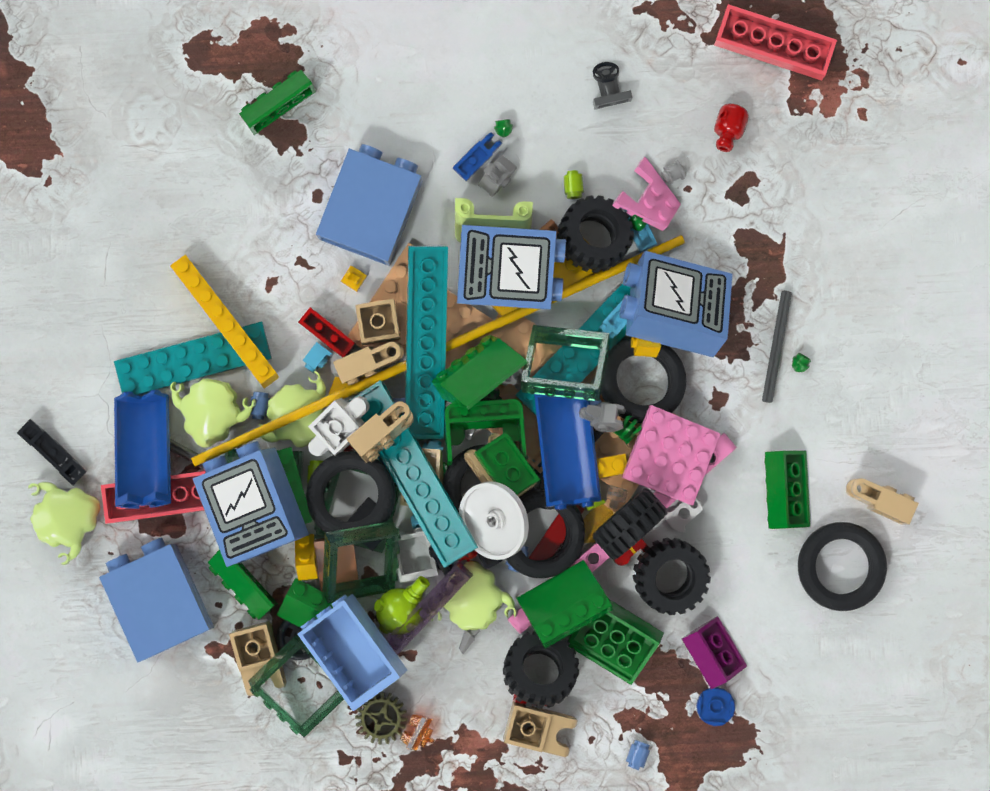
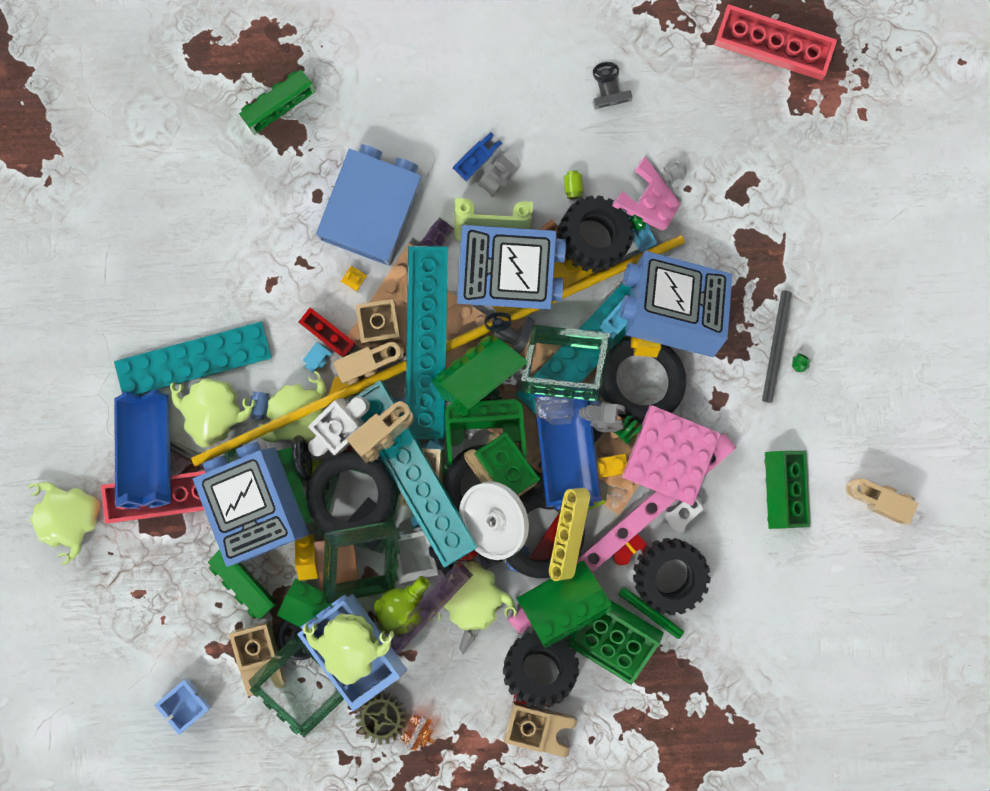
black slope [17,419,87,486] -> none
medium blue brick [99,537,214,663] -> none
yellow brick [170,255,279,389] -> none
green plate [494,119,513,137] -> none
clear yellow tile [583,504,613,543] -> none
black tyre [593,488,667,560] -> none
medium blue brick [626,740,650,770] -> none
magenta slope [682,616,747,689] -> none
blue tile [696,687,735,726] -> none
red piece [714,103,749,152] -> none
black tyre [798,522,887,611] -> none
none -> light blue piece [154,678,212,735]
none -> black plate [292,435,312,481]
none -> yellowish green piece [303,614,394,685]
none -> clear purple slope [417,218,454,246]
none -> dark grey piece [484,312,535,354]
none -> clear slope [535,395,575,425]
none -> light yellow beam [549,488,590,581]
none -> green axle [618,587,684,639]

